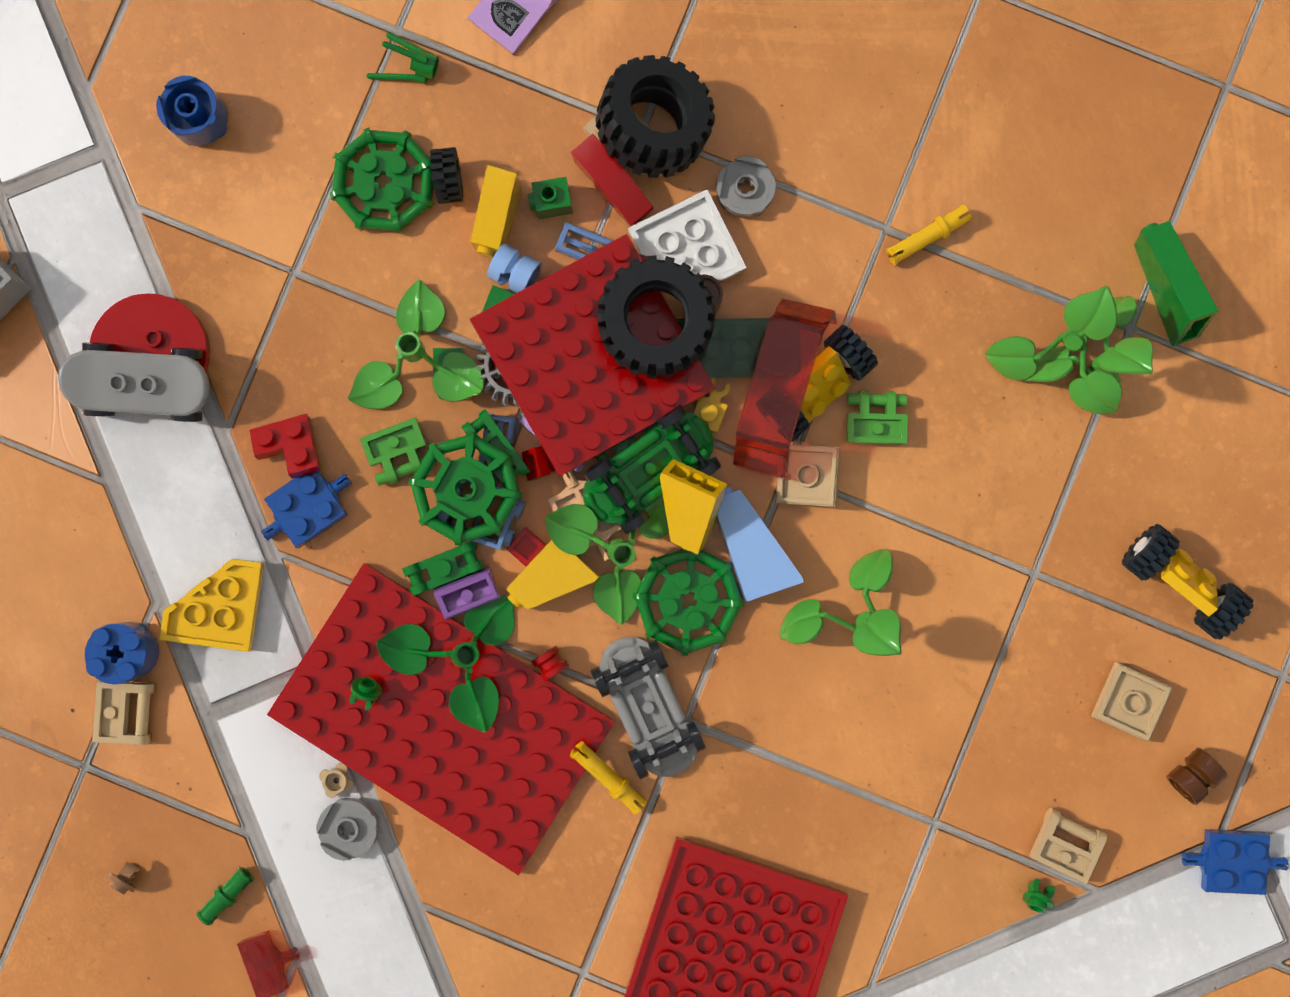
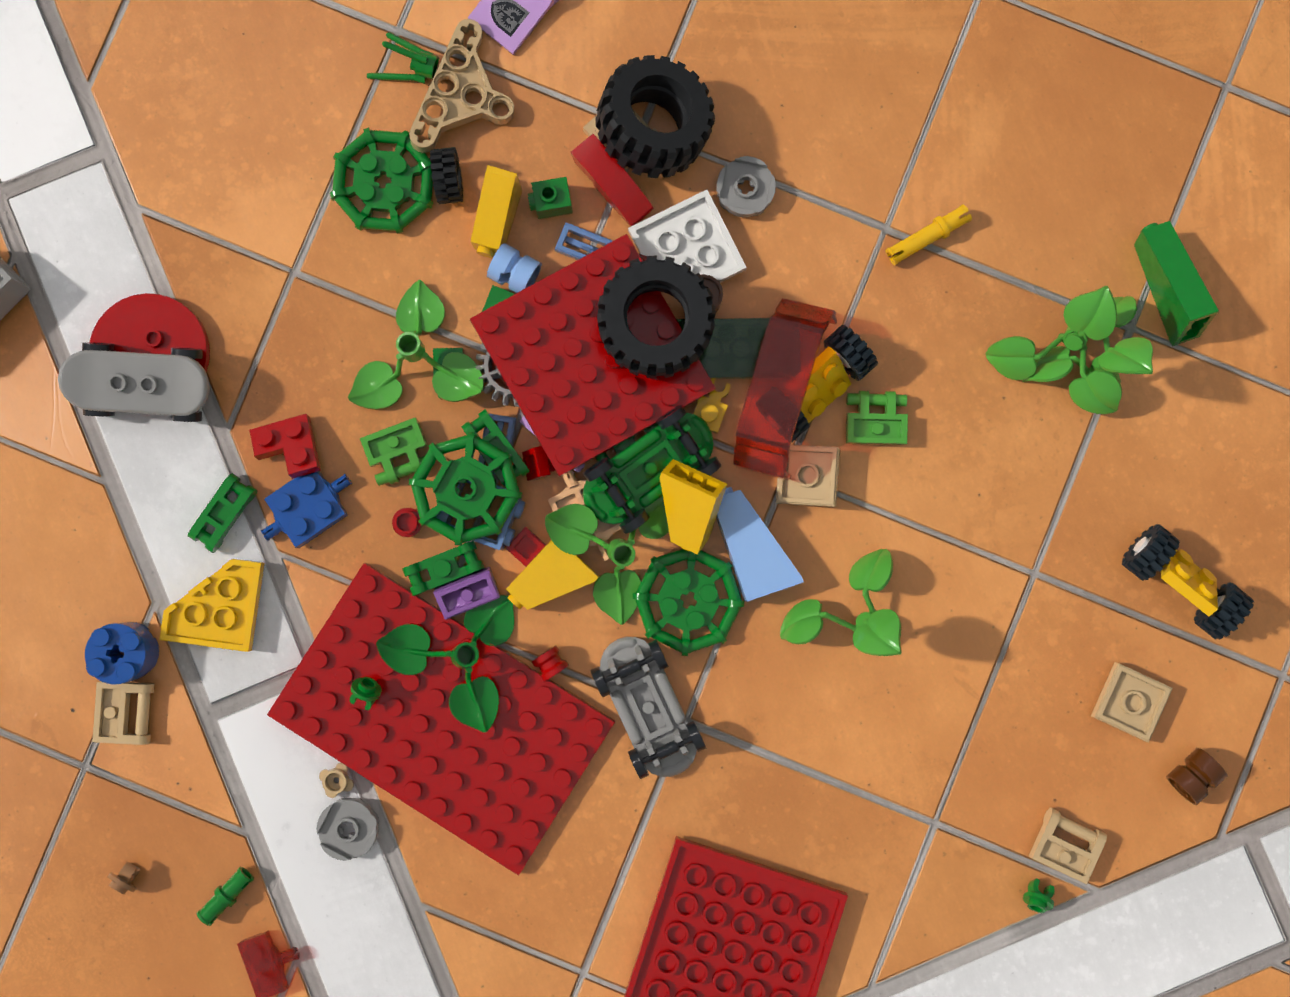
blue brick [156,75,228,146] -> none
yellow pin [570,741,647,815] -> none
blue plate [1181,829,1289,895] -> none
none -> green plate [188,473,258,553]
none -> red plate [392,508,422,537]
none -> tan beam [409,19,514,153]

